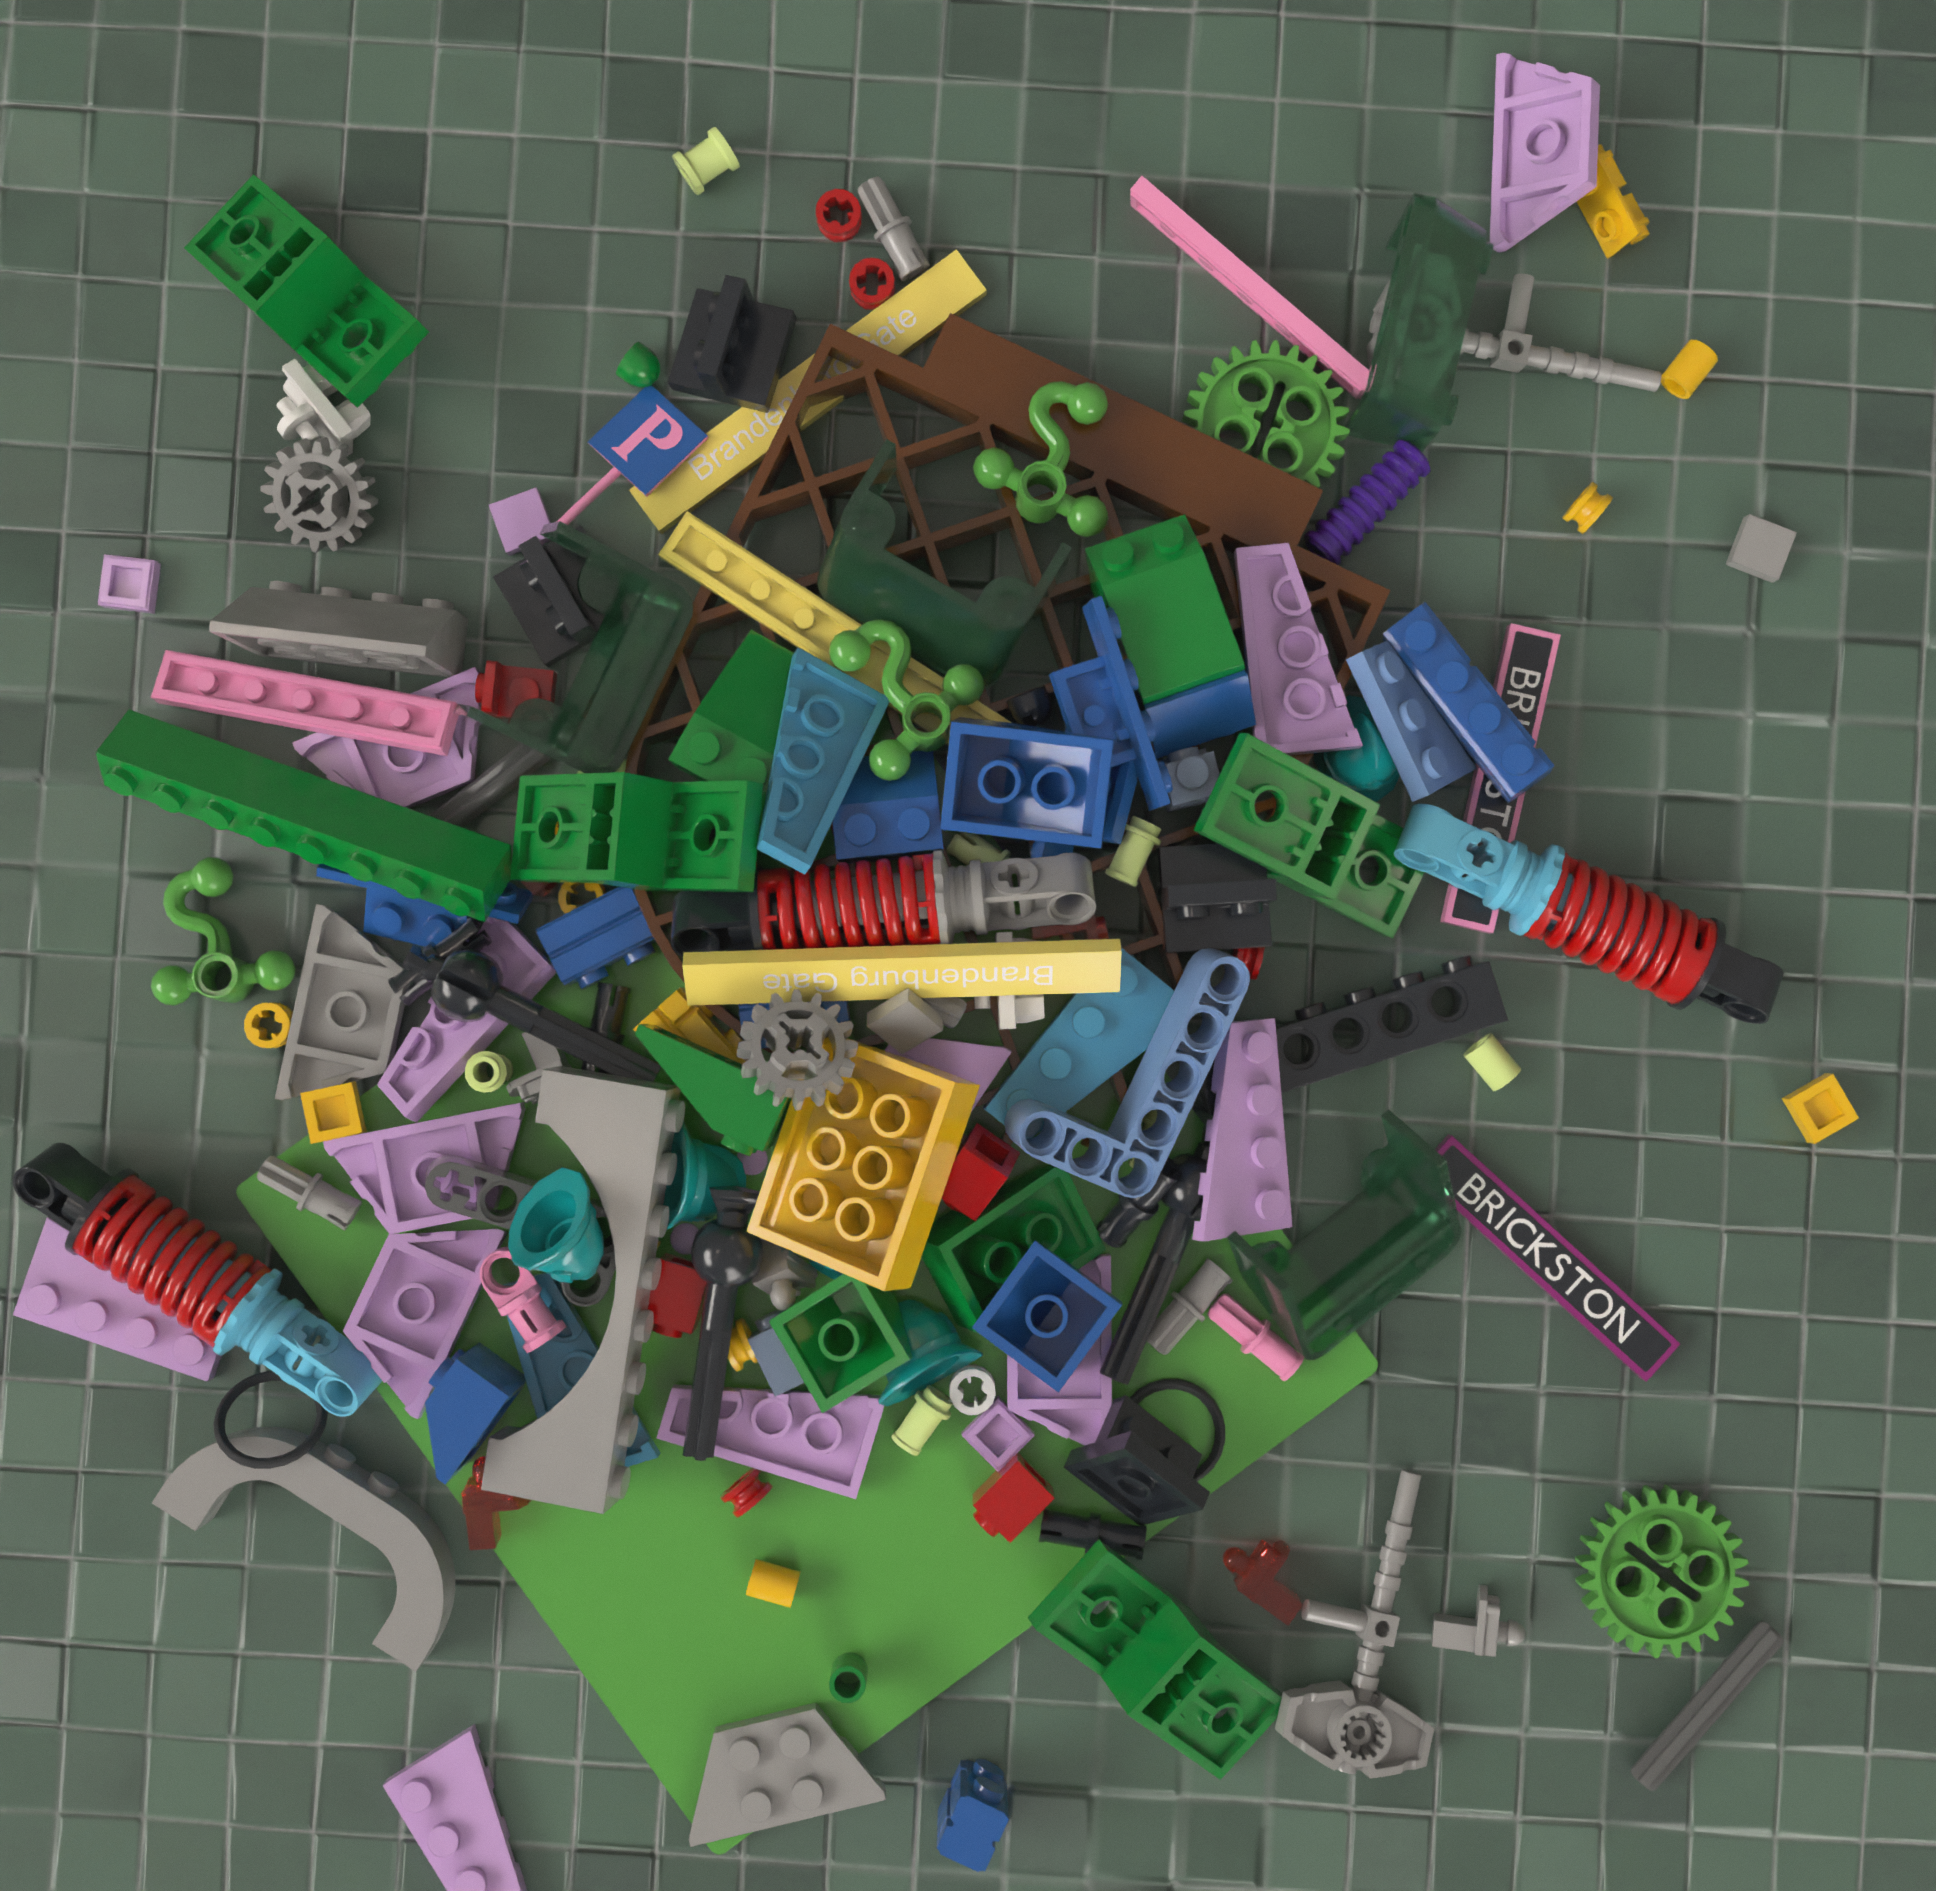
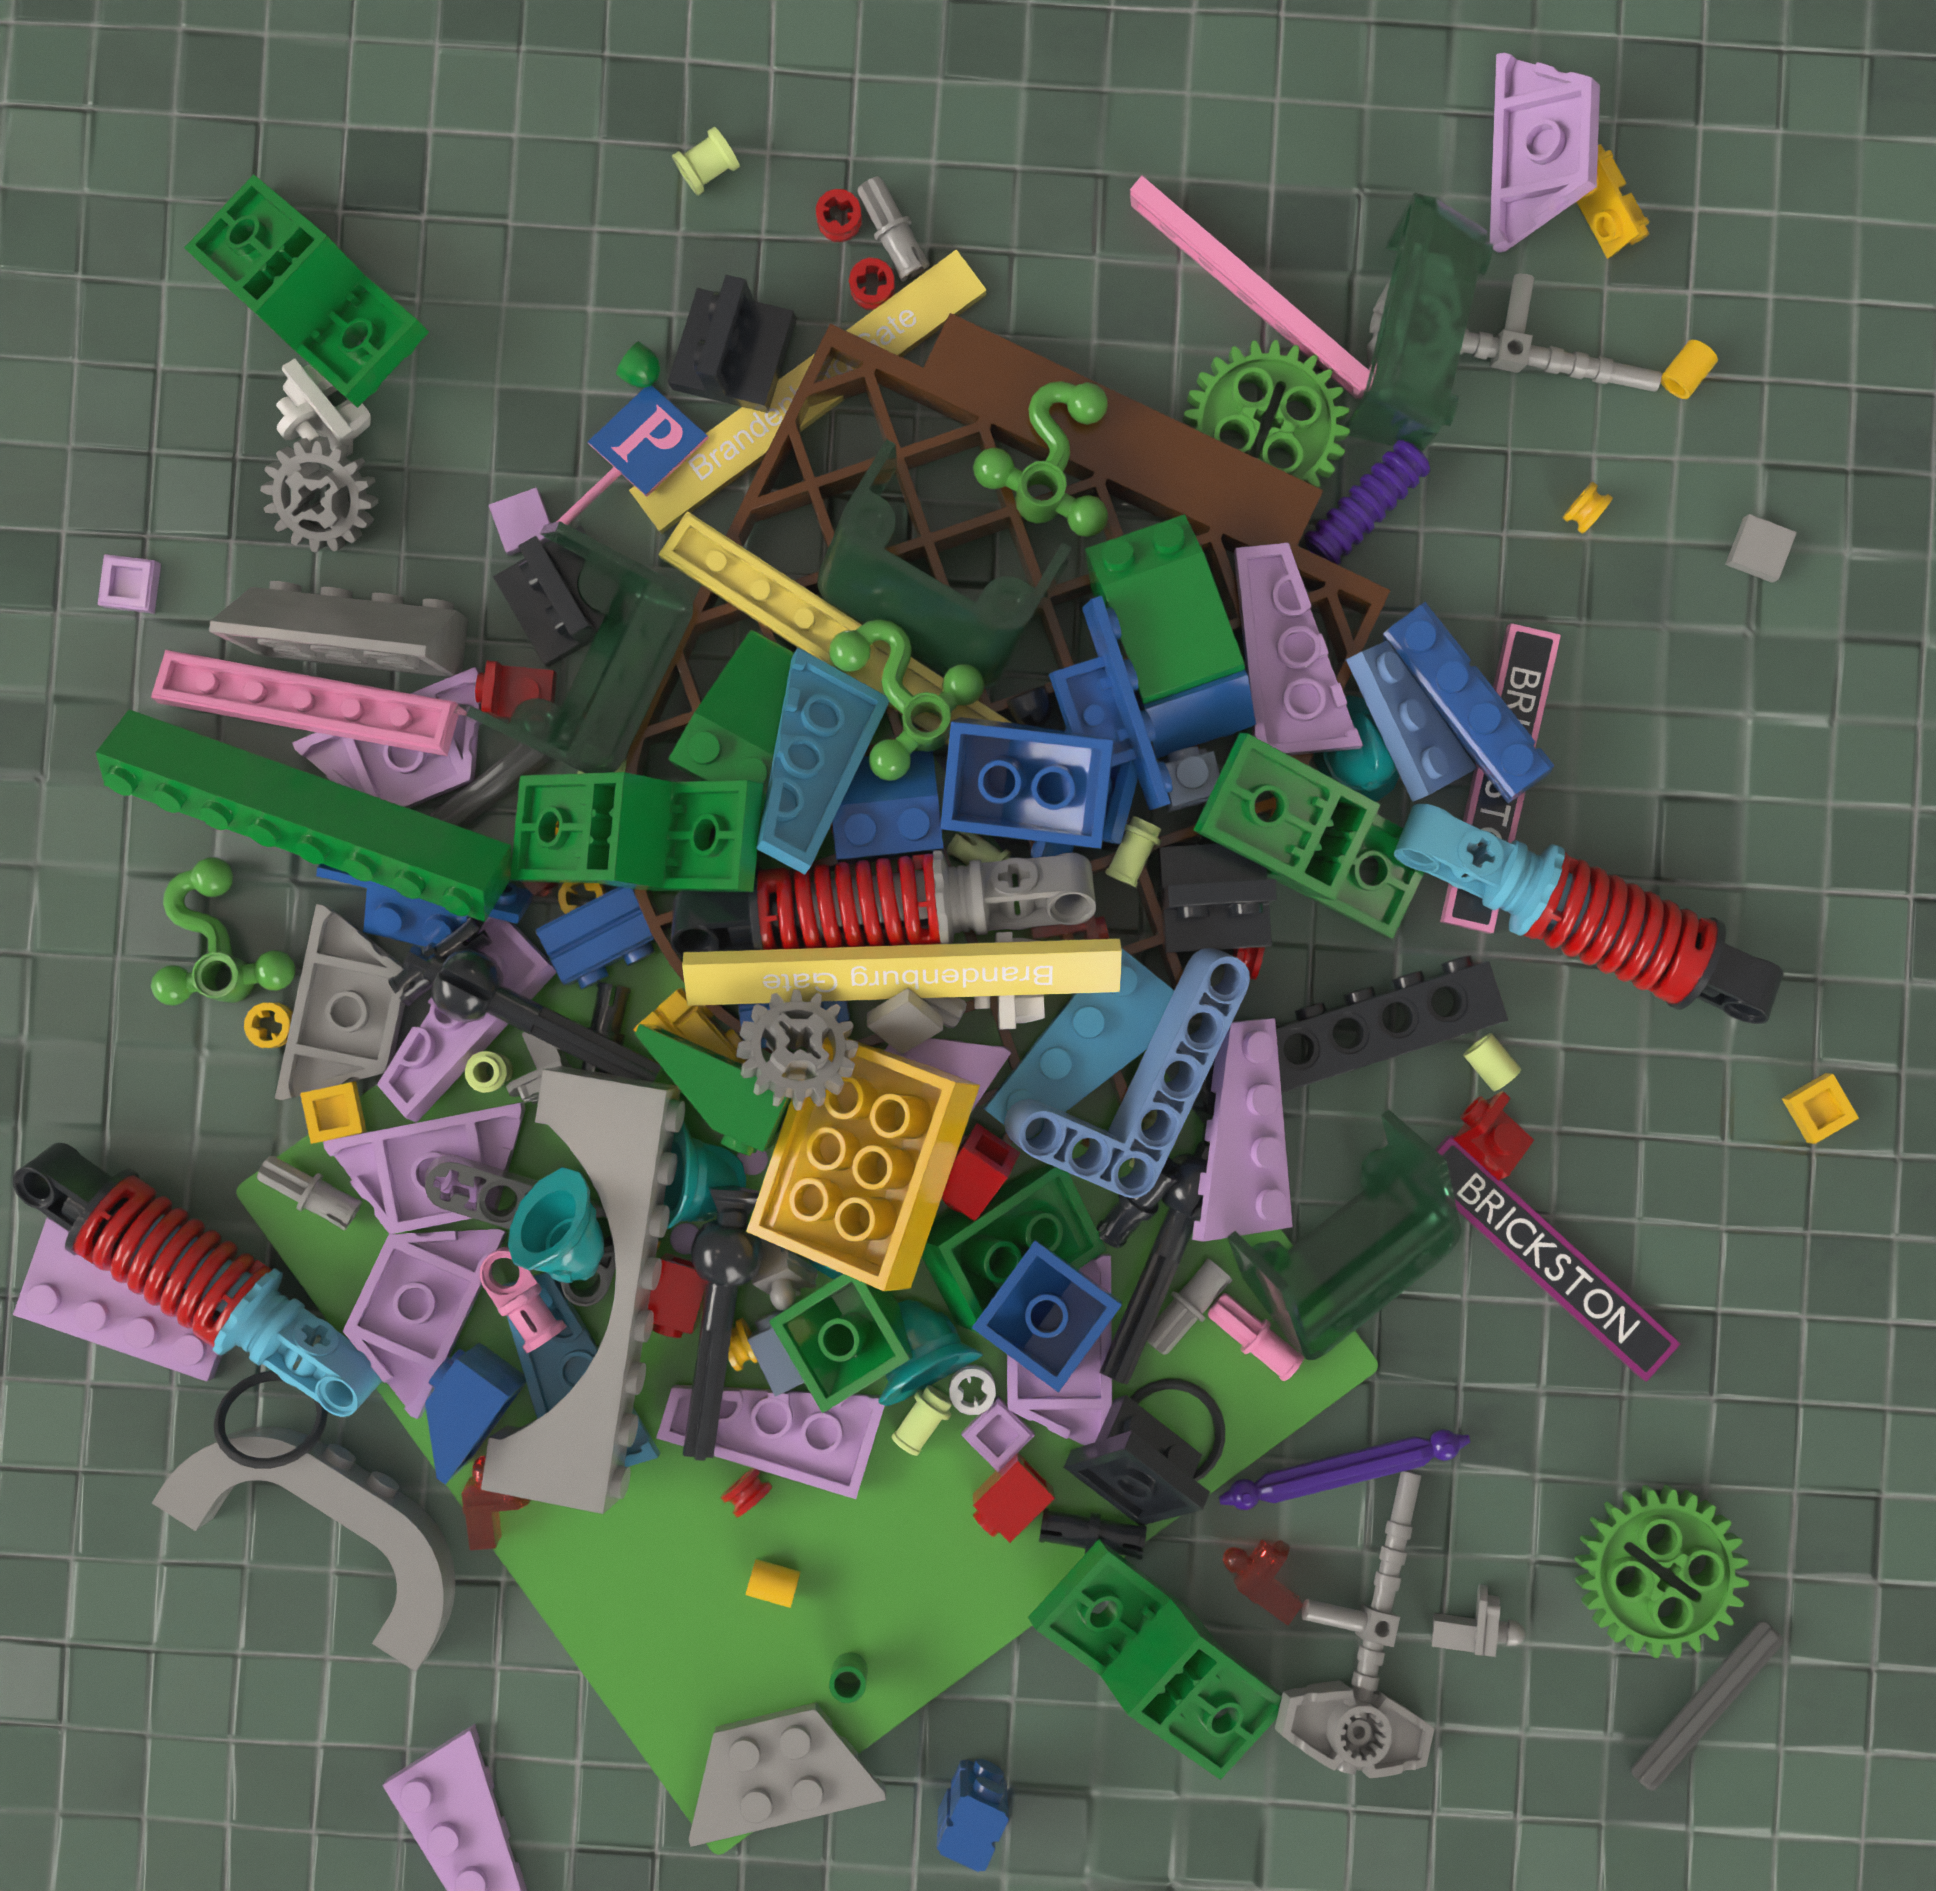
none -> dark purple wheel [1219,1429,1471,1510]
none -> red bracket [1453,1091,1534,1181]

